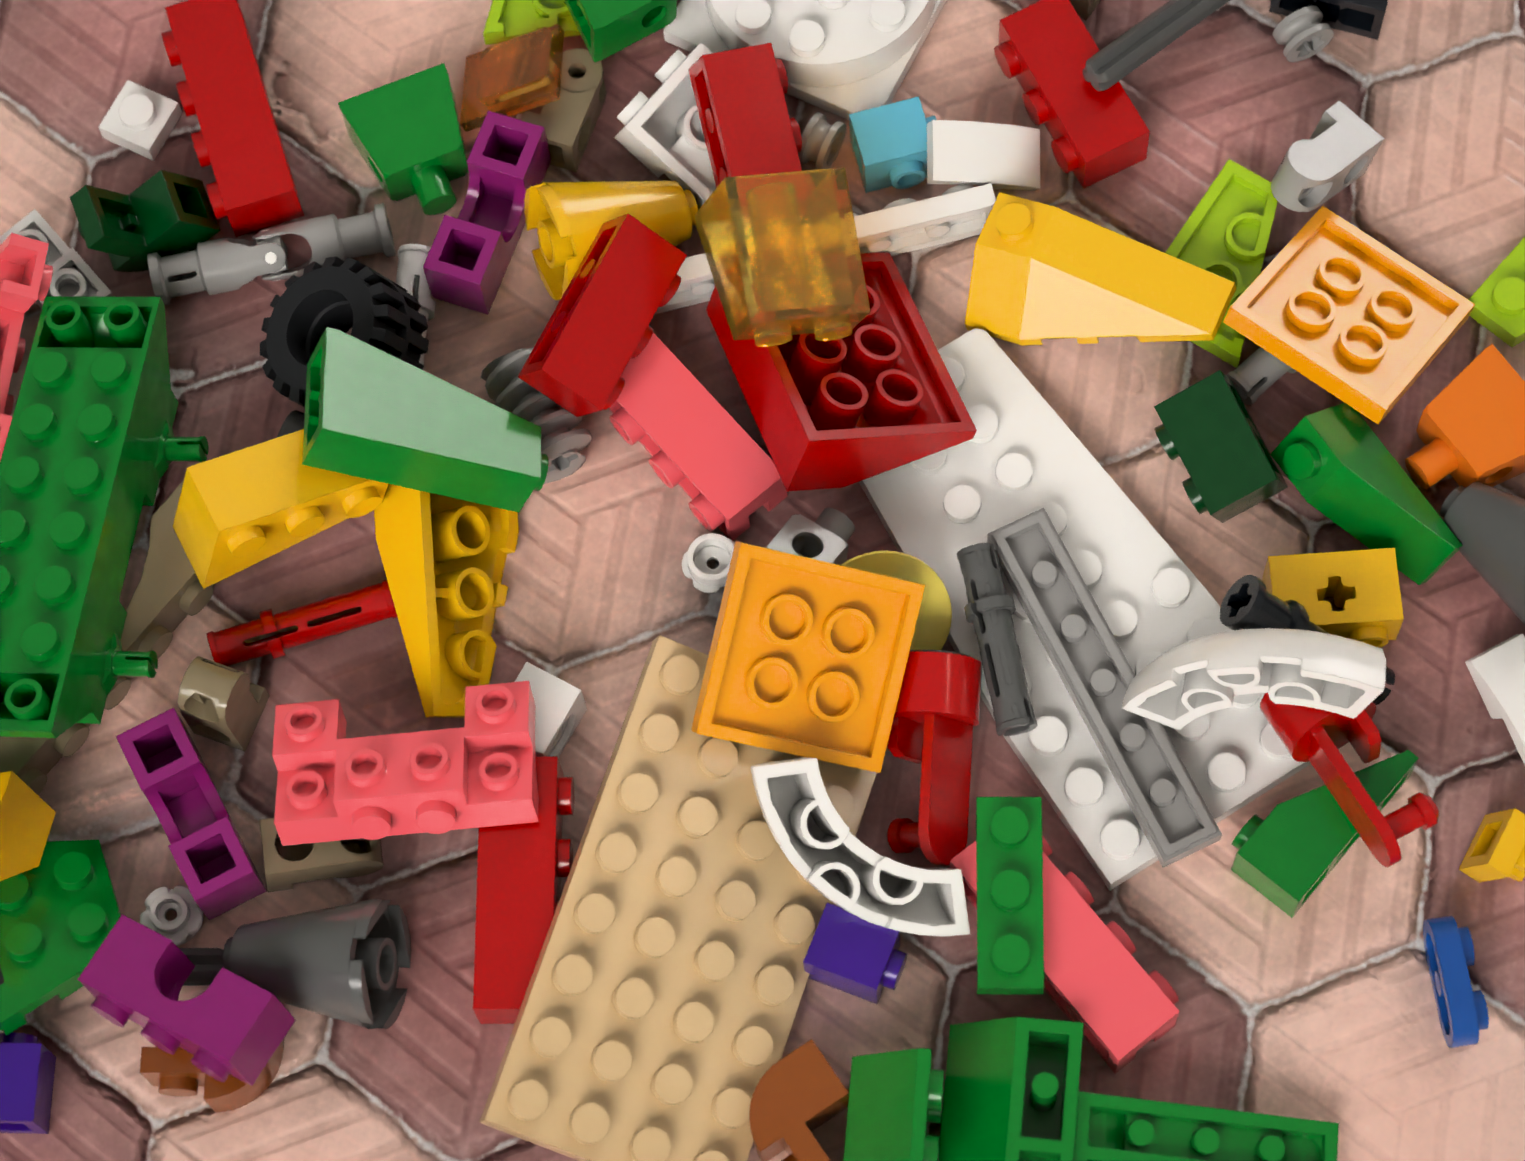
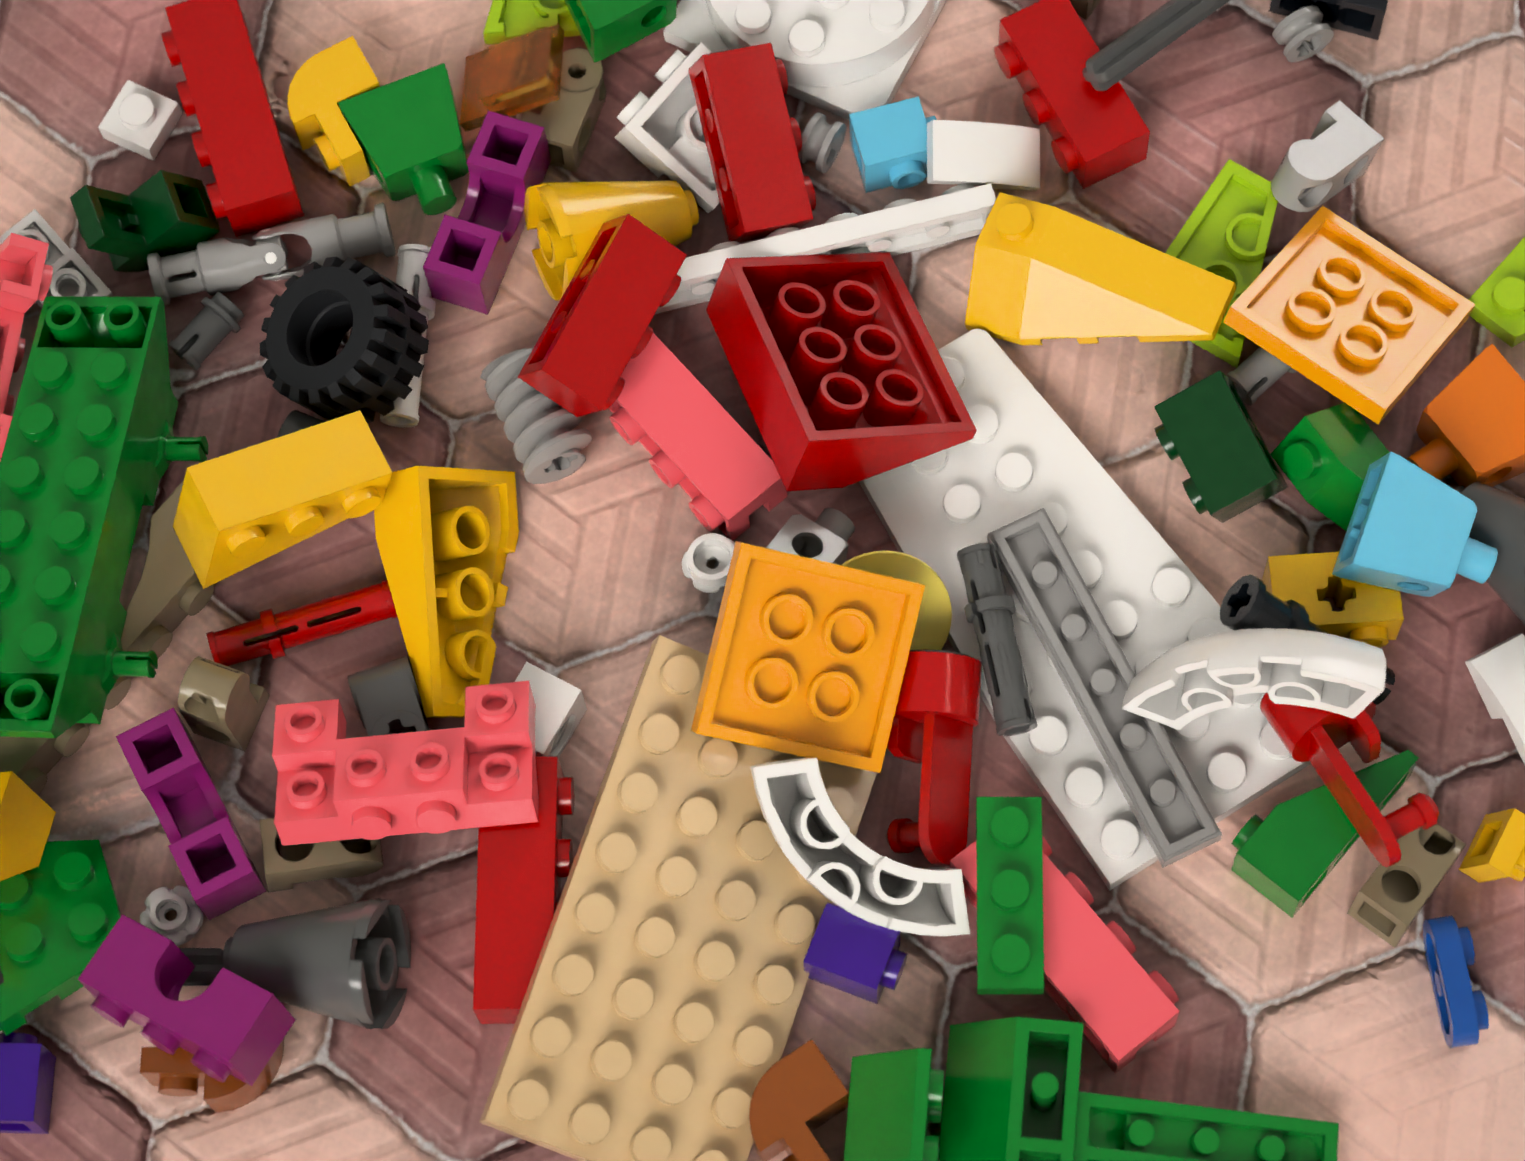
slope [302,327,549,512] -> none
clear yellow slope [694,167,871,347] -> none
none -> dark grey pin [168,292,245,371]
none -> yellow brick [287,36,380,187]
none -> dark grey piece [347,656,430,736]
none -> medium azure torso [1332,452,1498,597]
none -> dark tan leg [1347,823,1466,948]

